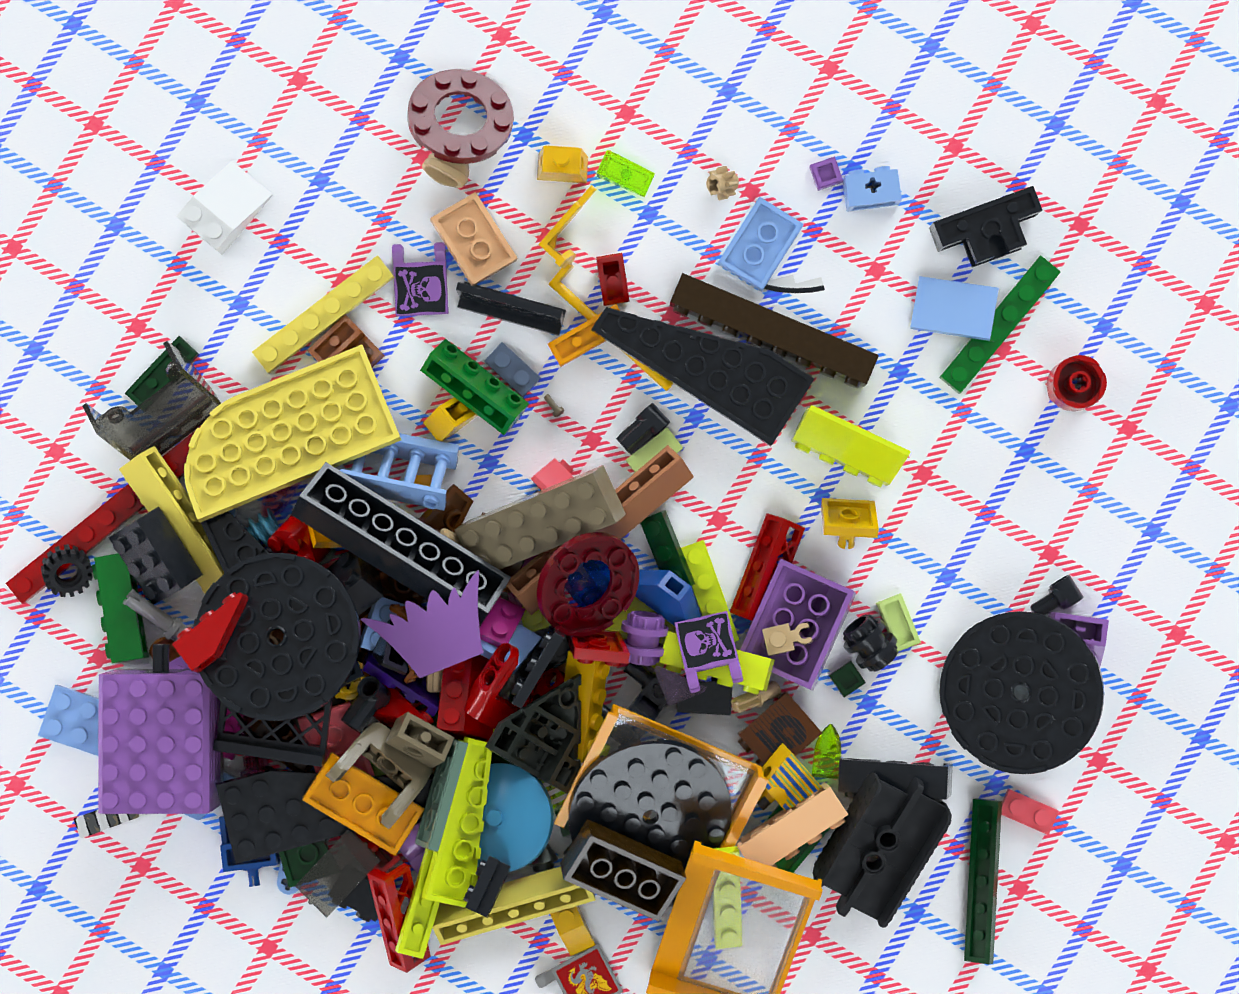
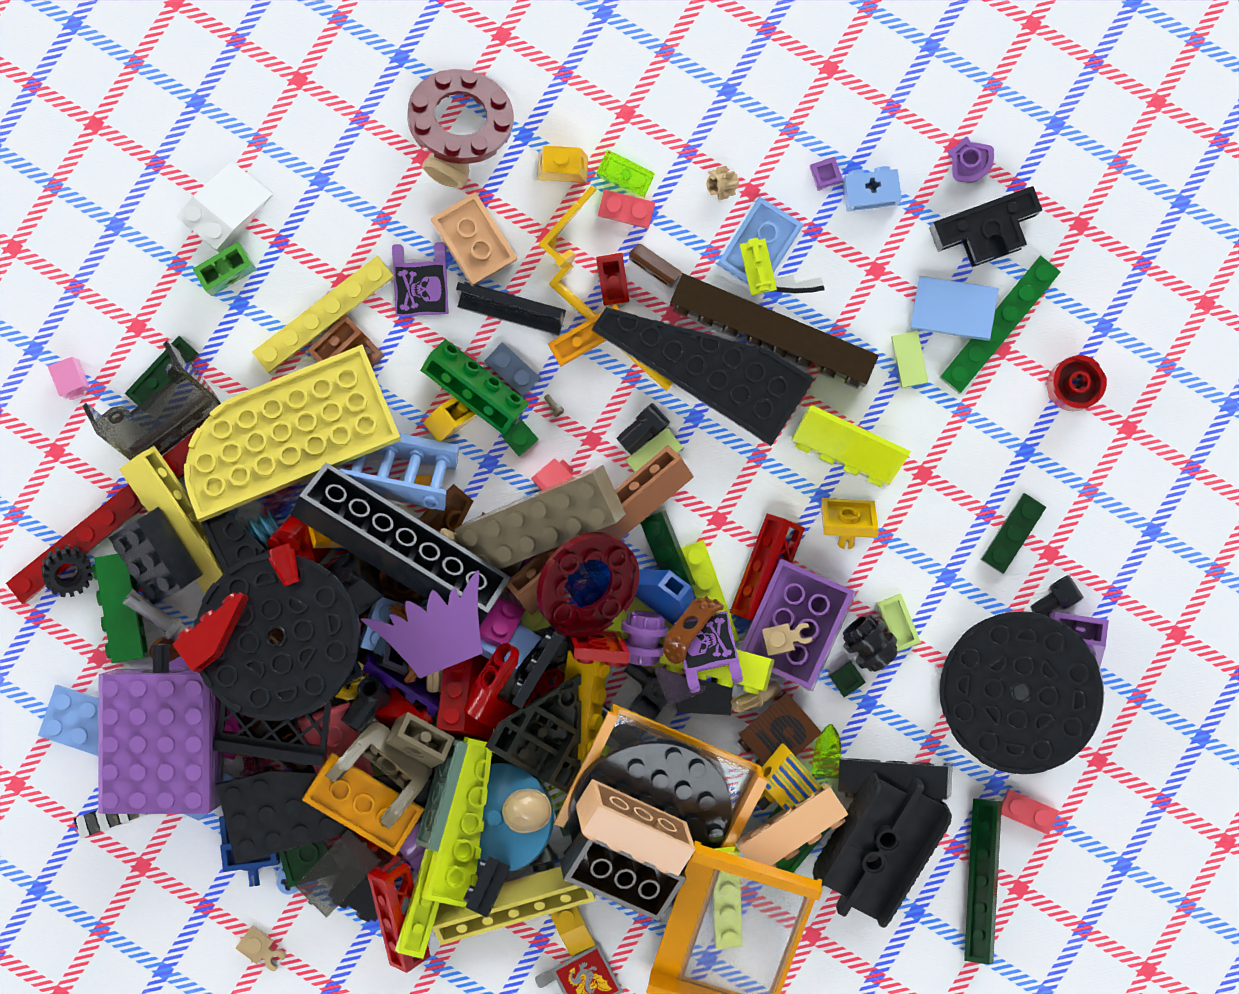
none -> bright pink brick [47,357,91,400]
none -> bright green brick [192,242,257,296]
none -> tan plate [235,925,286,972]
none -> red cone [268,543,300,586]
none -> green plate [502,419,539,457]
none -> tan hat [502,789,552,833]
none -> light nougat brick [576,779,695,876]
none -> coral plate [598,189,655,229]
none -> reddish brown slope [629,244,682,288]
none -> dark orange piece [663,596,724,664]
none -> neon yellow hinge [739,238,777,296]
none -> yellowish green tile [891,331,928,388]
none -> medium lavender animal [947,136,994,183]
none -> dark green plate [980,493,1047,574]

